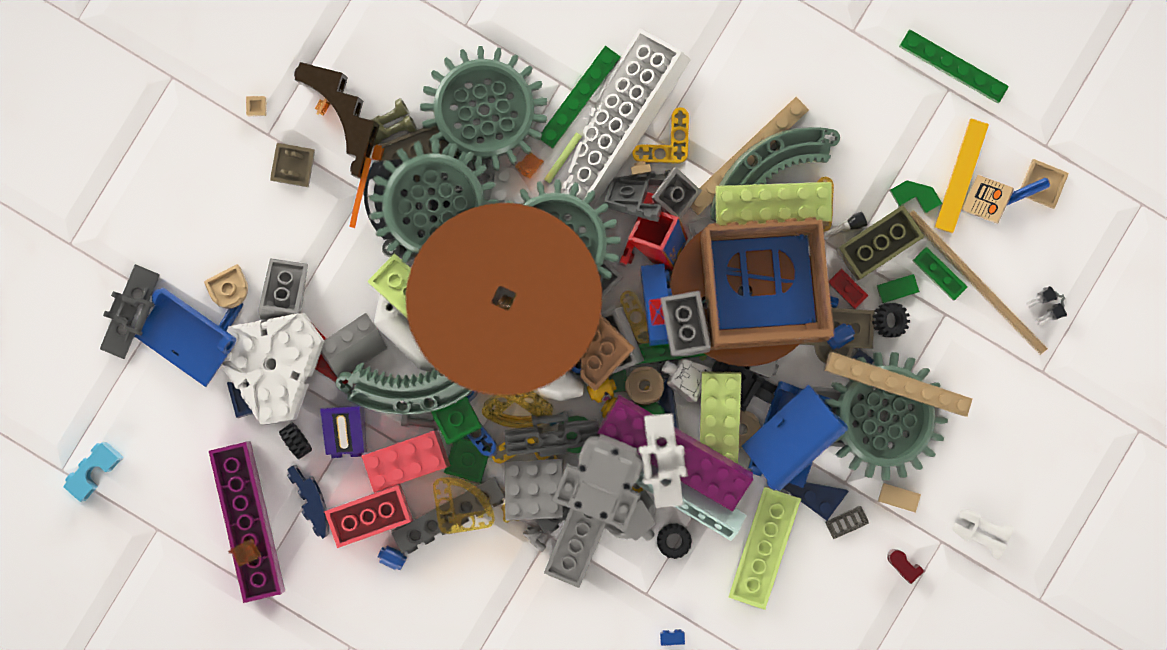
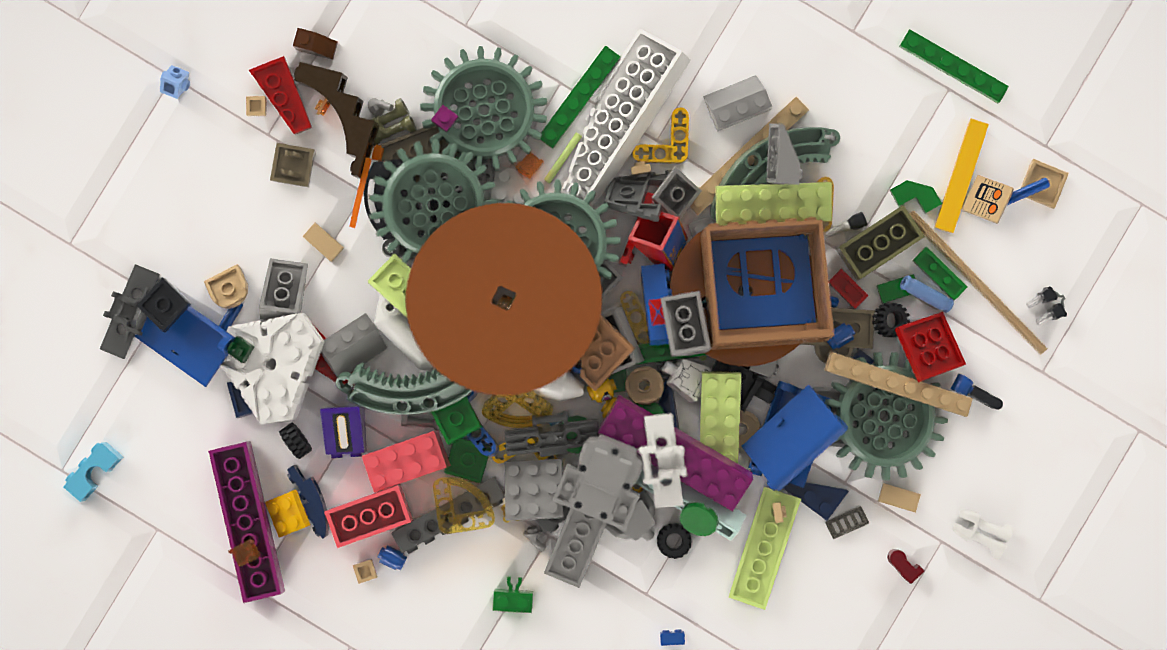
none -> black plate [136,277,191,333]
none -> light blue brick [160,65,190,99]
none -> dark green tile [227,336,254,363]
none -> red wing [248,56,312,135]
none -> yellow plate [265,489,310,538]
none -> reddish brown slope [293,28,338,60]
none -> tan tile [302,222,344,262]
none -> tan plate [353,559,378,584]
none -> light grey plate [367,98,394,116]
none -> magenta plate [431,105,458,133]
none -> green brick [493,576,534,613]
none -> green tile [680,502,719,536]
none -> light grey slope [703,75,773,132]
none -> light grey slope [766,123,803,185]
none -> tan plate [773,502,787,523]
none -> red plate [895,311,966,383]
none -> medium blue axle [900,275,954,313]
none -> piece [950,373,1003,410]

